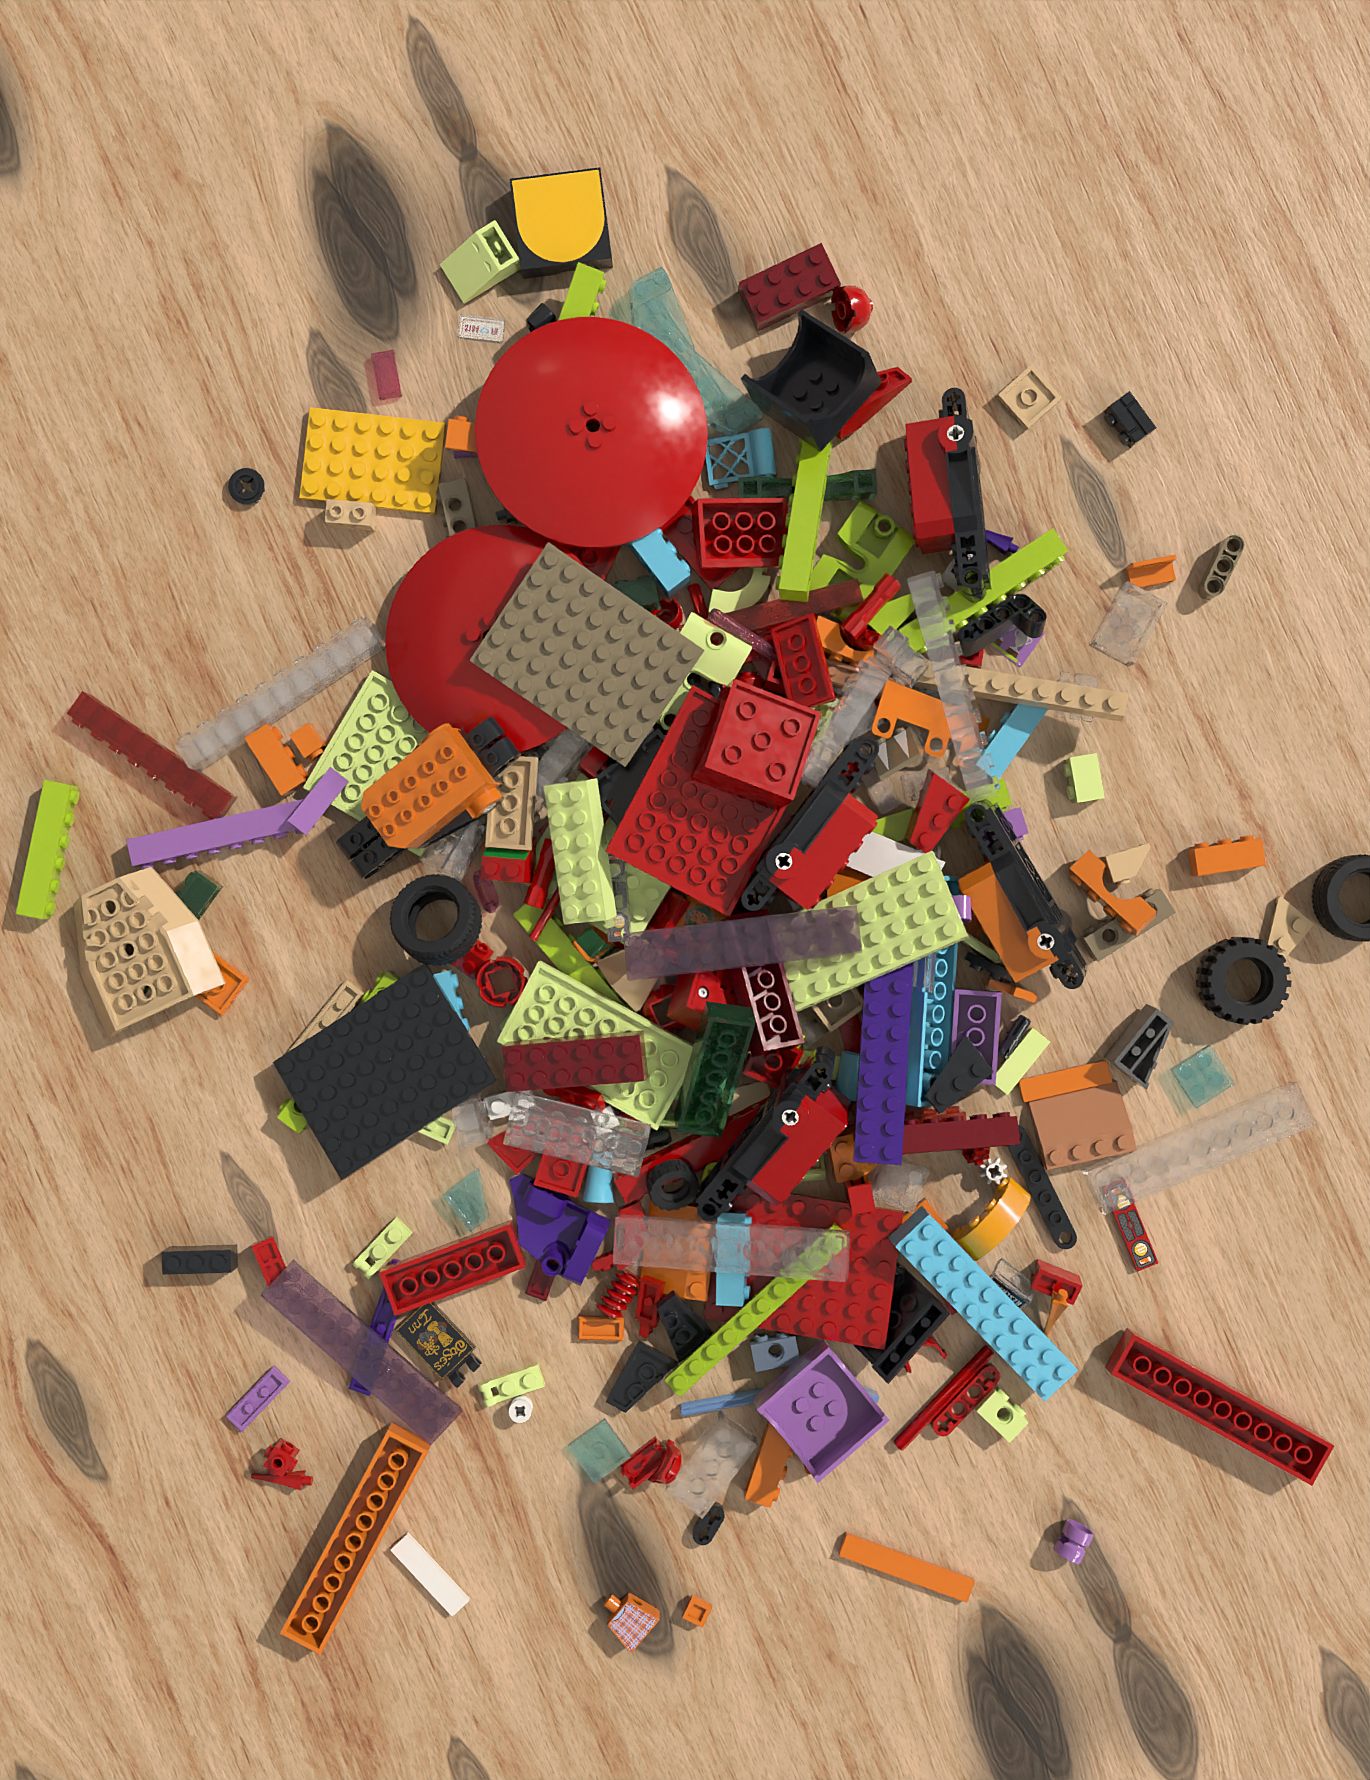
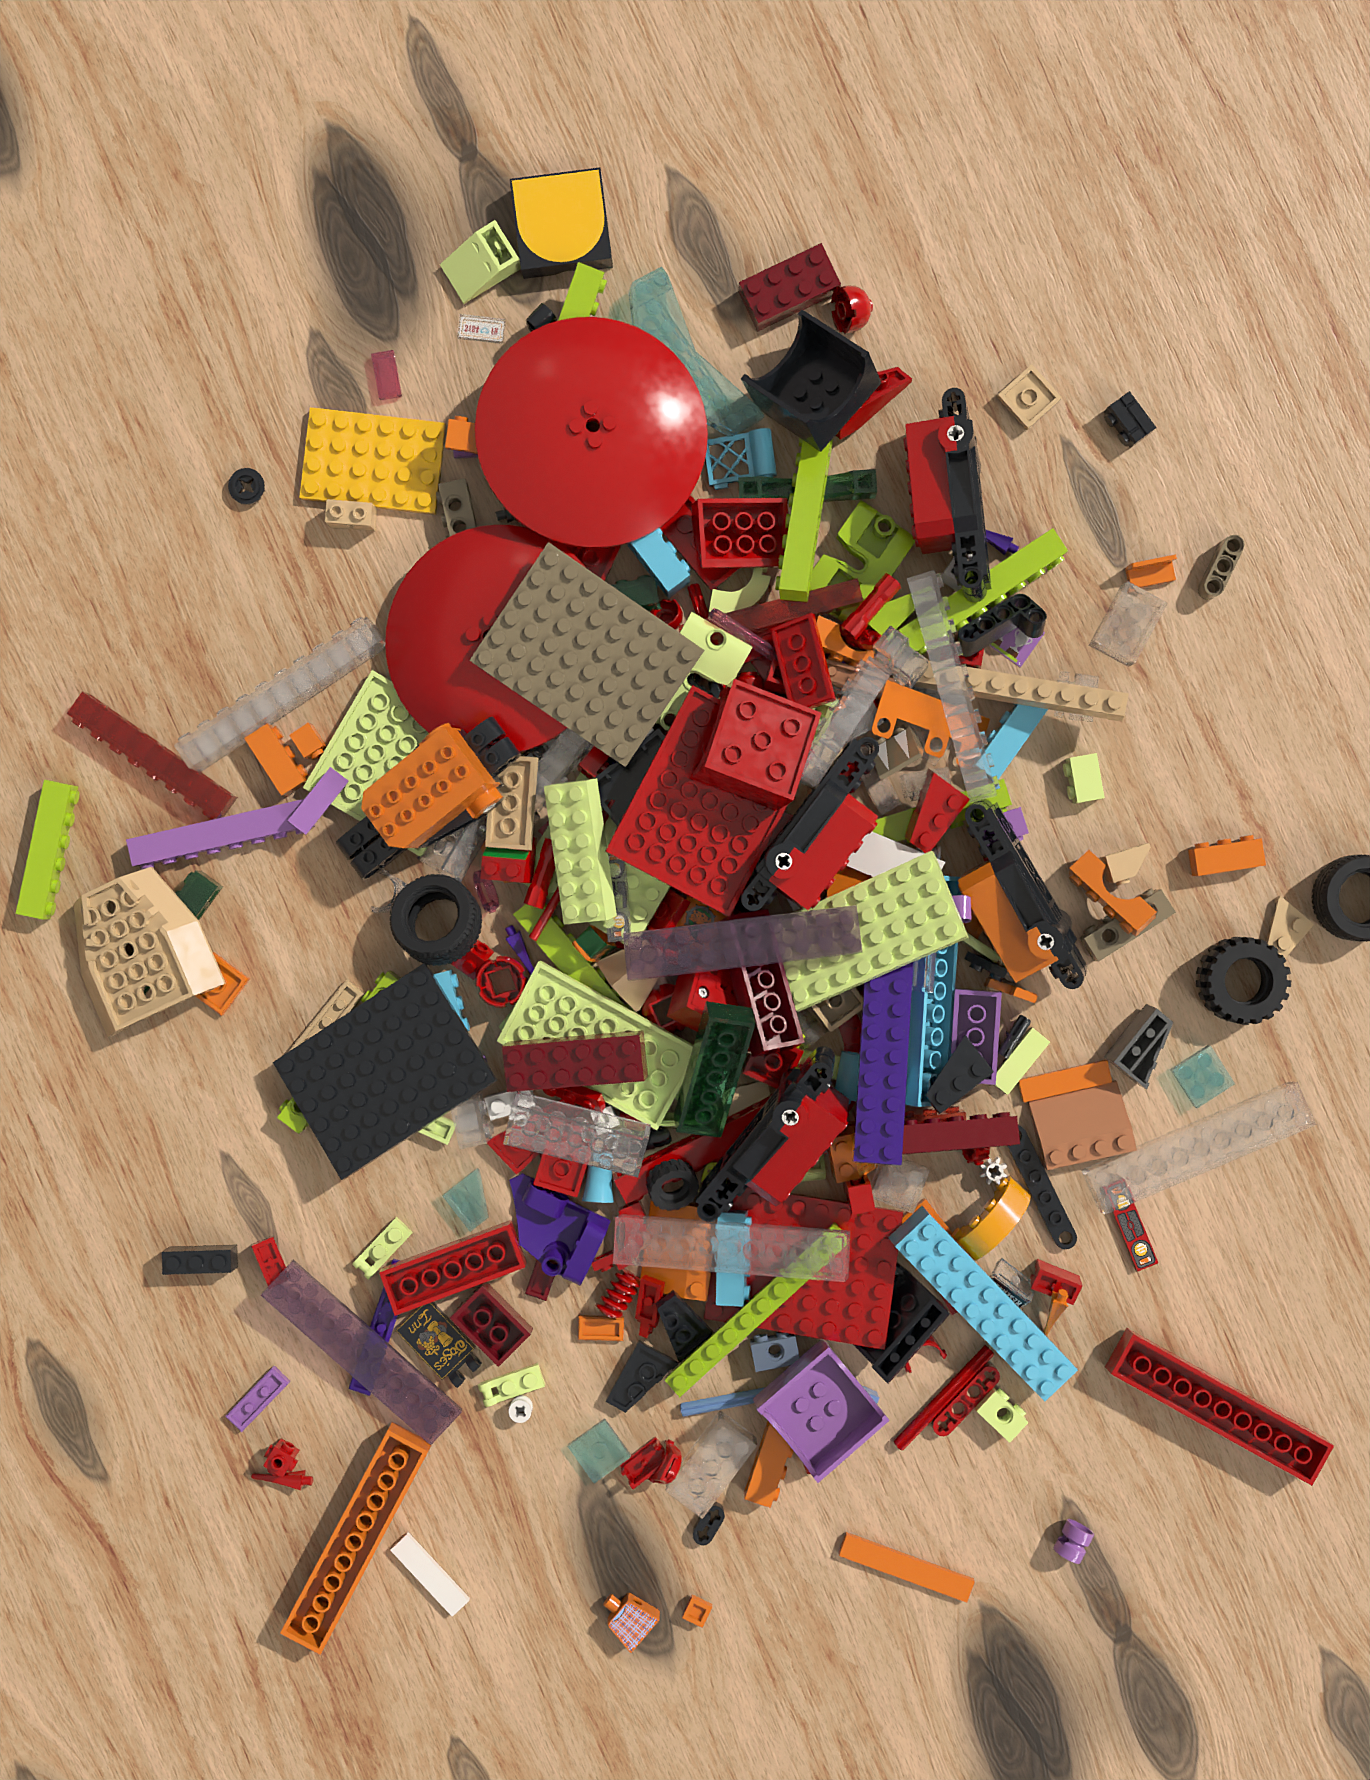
none -> clear helmet [371,869,407,913]
none -> dark red brick [450,1282,533,1367]
none -> dark purple piece [505,924,534,975]

